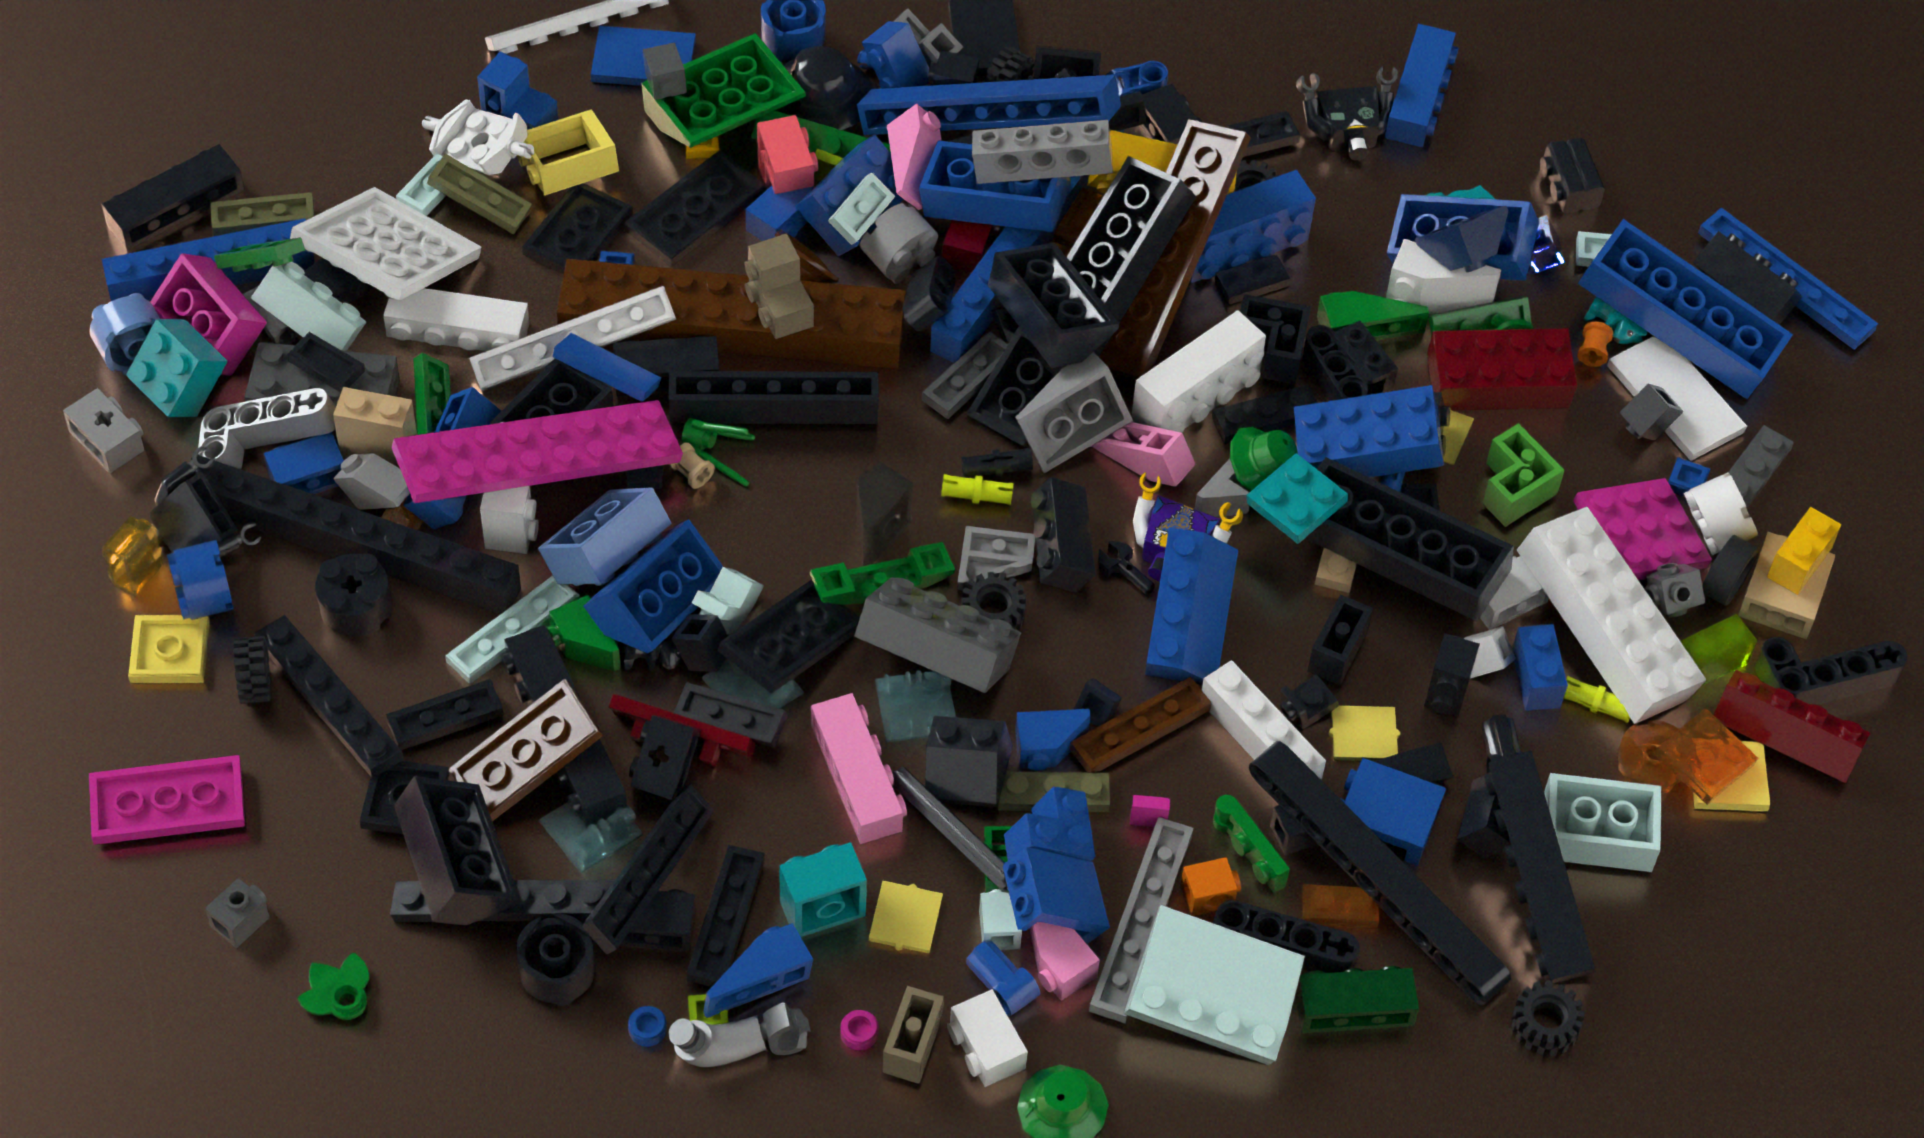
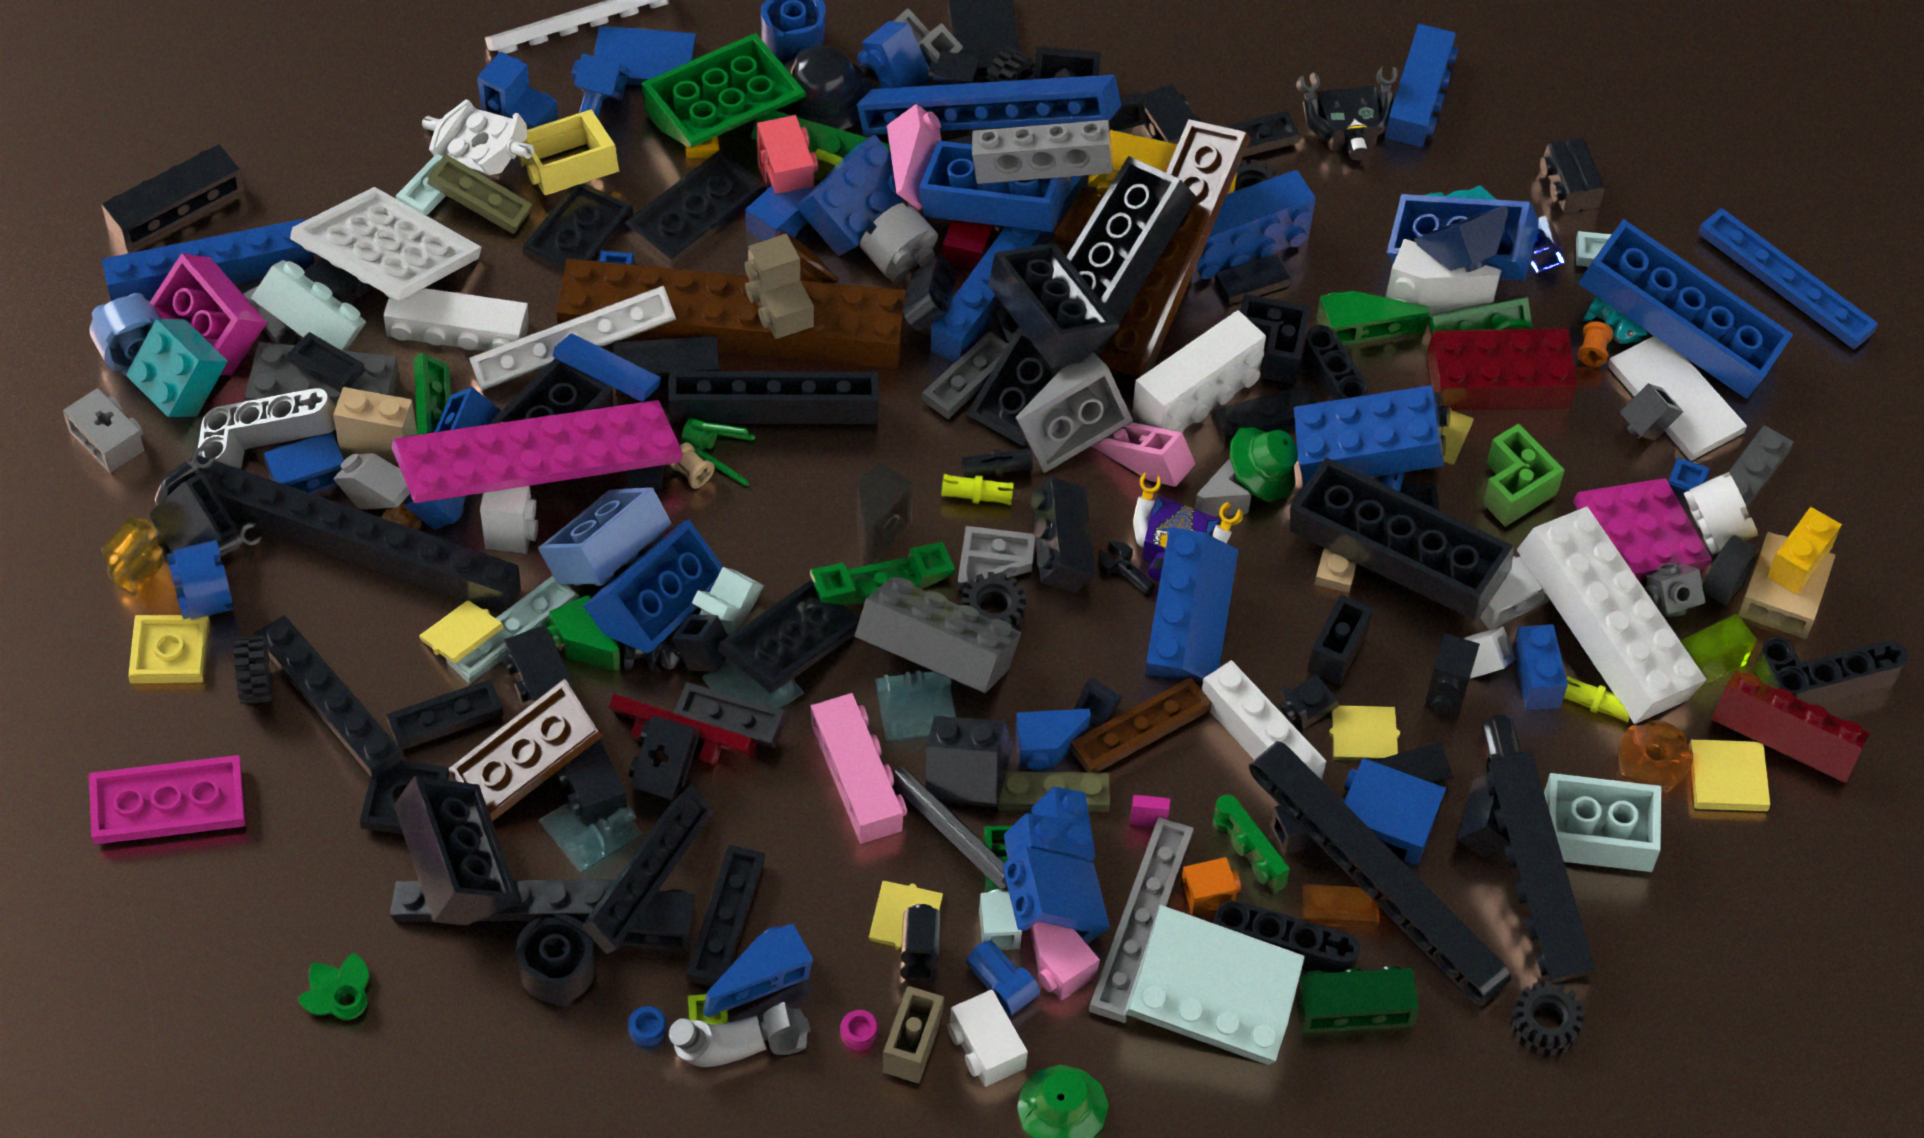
dark grey brick [205,878,270,948] -> none
olive plate [211,192,315,236] -> none
green plate [214,237,305,272] -> none
black brick [315,554,393,636] -> none
dark grey brick [643,42,687,100] -> none
teal brick [779,842,867,937] -> none
light aqua plate [828,173,895,245] -> none
blue piece [1106,61,1168,97] -> none
teal plate [1246,453,1348,544] -> none
black bracket [1332,321,1398,394] -> none
clear orange plate [1654,708,1759,805] -> none
black brick [1693,231,1802,325] -> none
none -> light yellow piece [419,600,504,664]
none -> blue brick [571,53,631,118]
none -> black brick [900,904,941,981]

